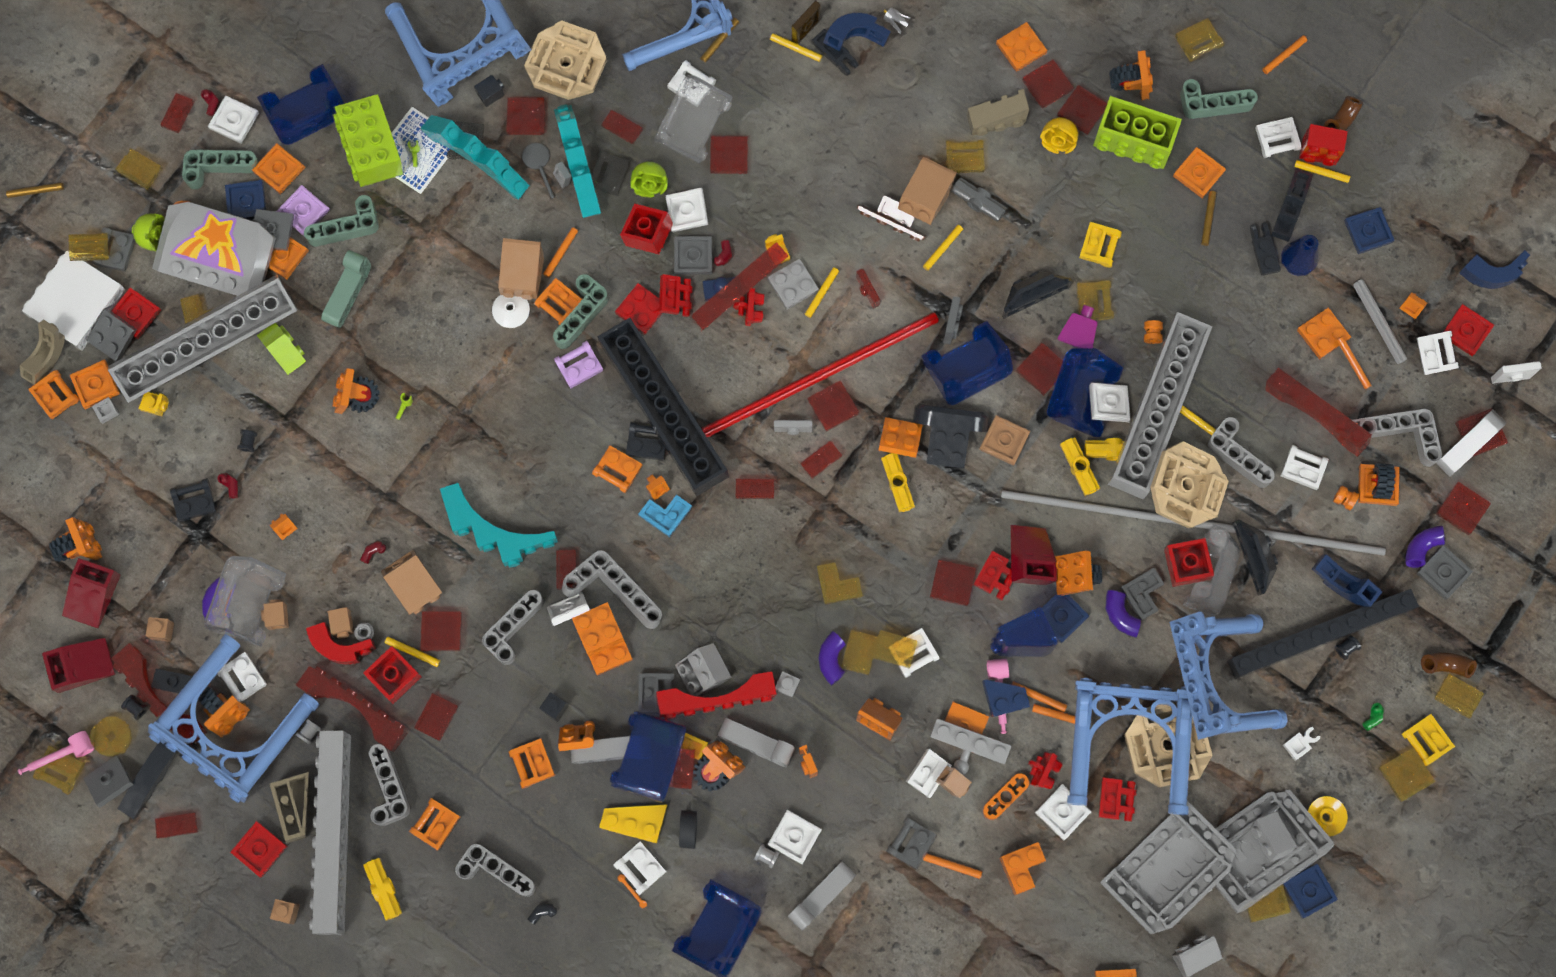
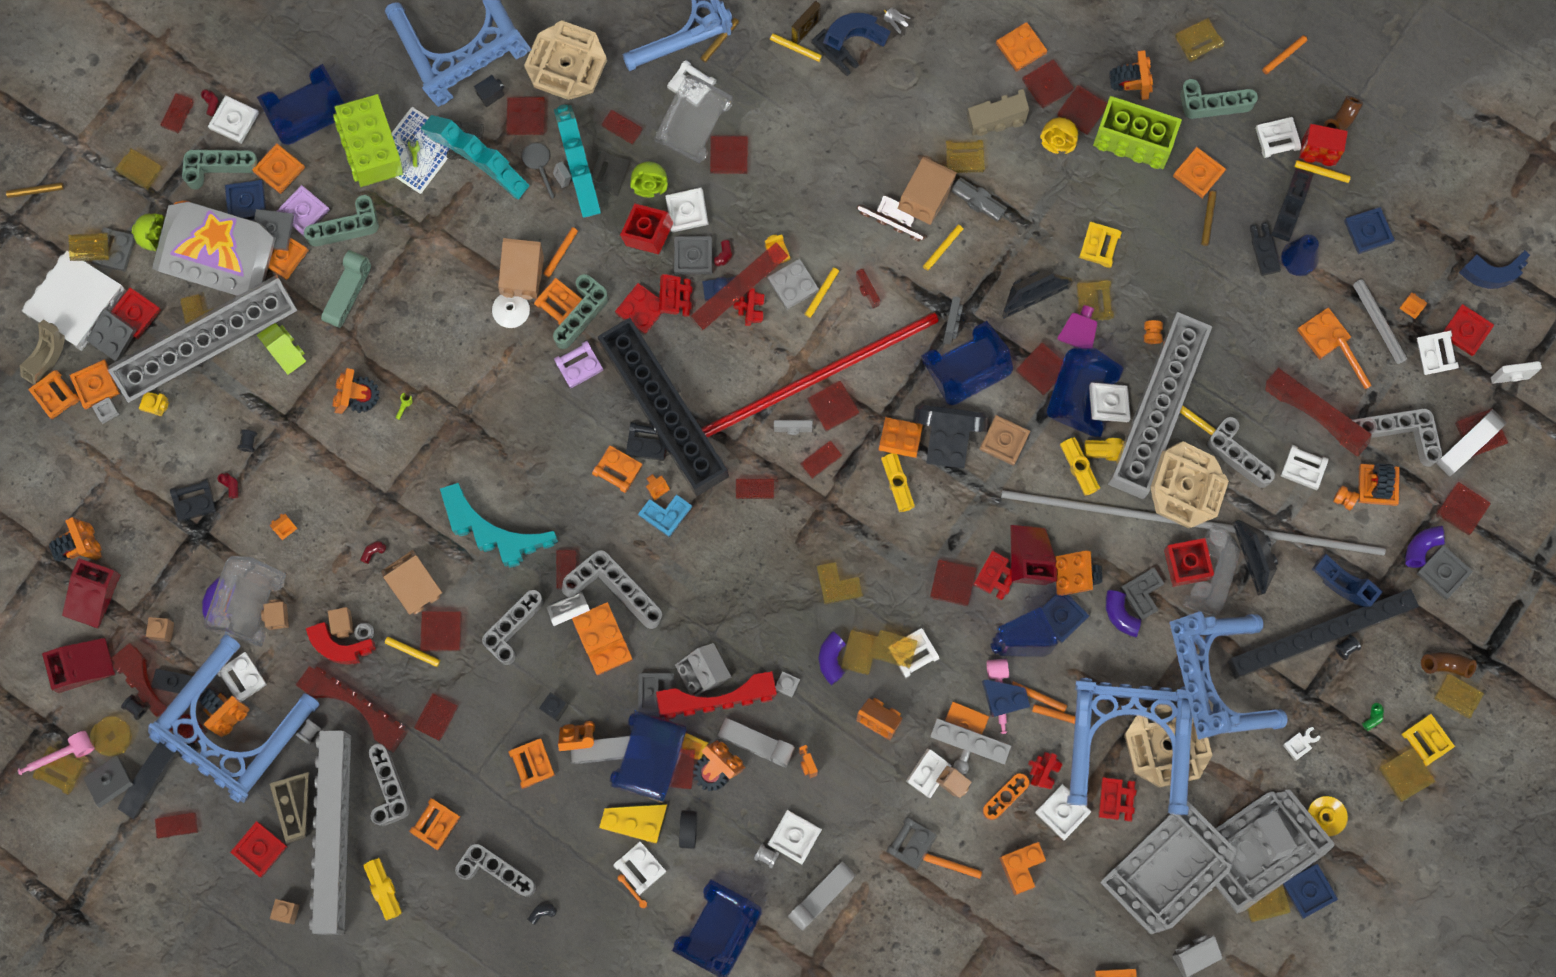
red brick [363,646,422,704] -> none

